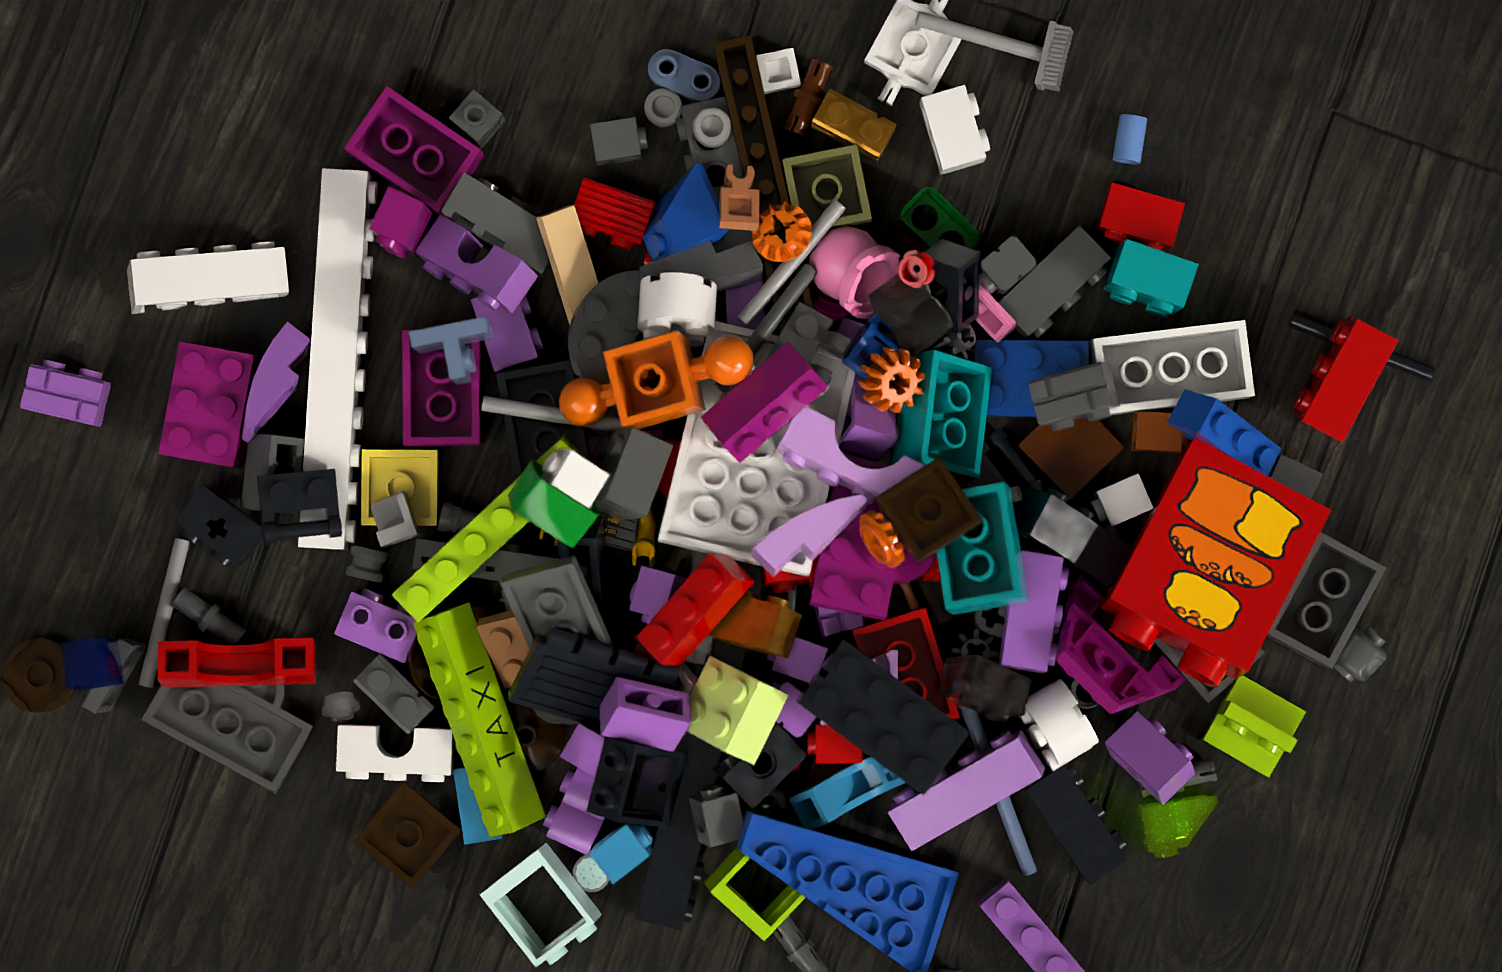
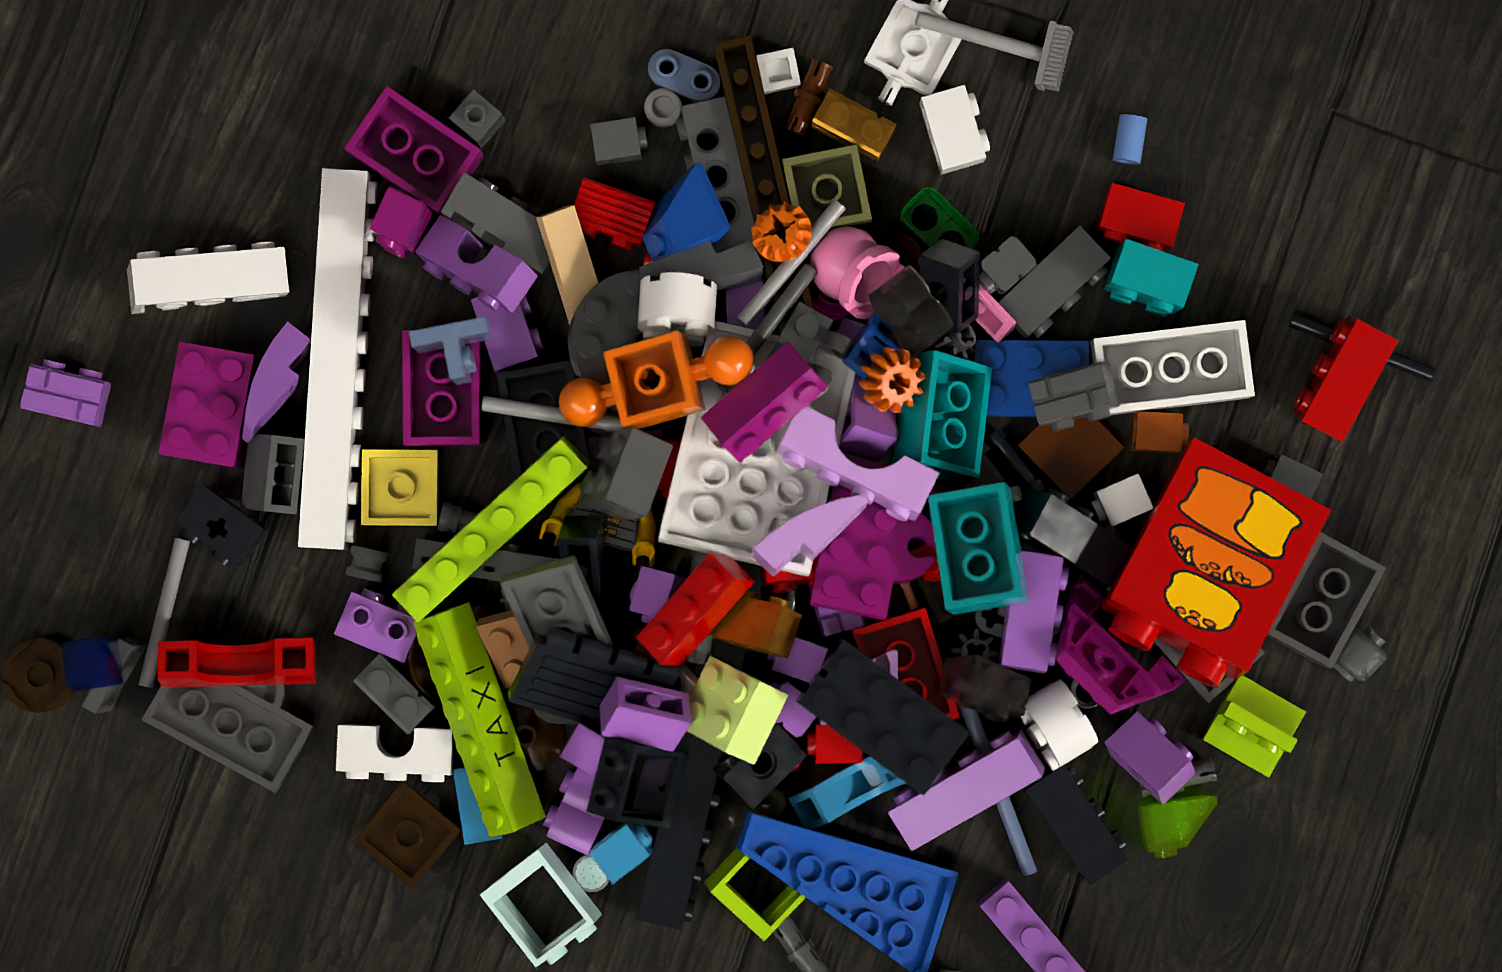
dark grey pin [171,587,248,645] -> none
black plate [257,469,342,545] -> none
clear plate [322,692,360,722] -> none
light grey panel [371,491,421,547] -> none
green piece [508,459,600,548] -> none
white brick [541,448,609,508] -> none
dark grey brick [689,784,743,847] -> none
light grey tile [693,108,731,148] -> none
nougat plate [719,164,759,231] -> none
orange gear [860,510,905,568] -> none
dark brown tile [874,456,983,565] -> none
red plate [898,250,935,288] -> none
blue brick [1167,389,1282,476] -> none

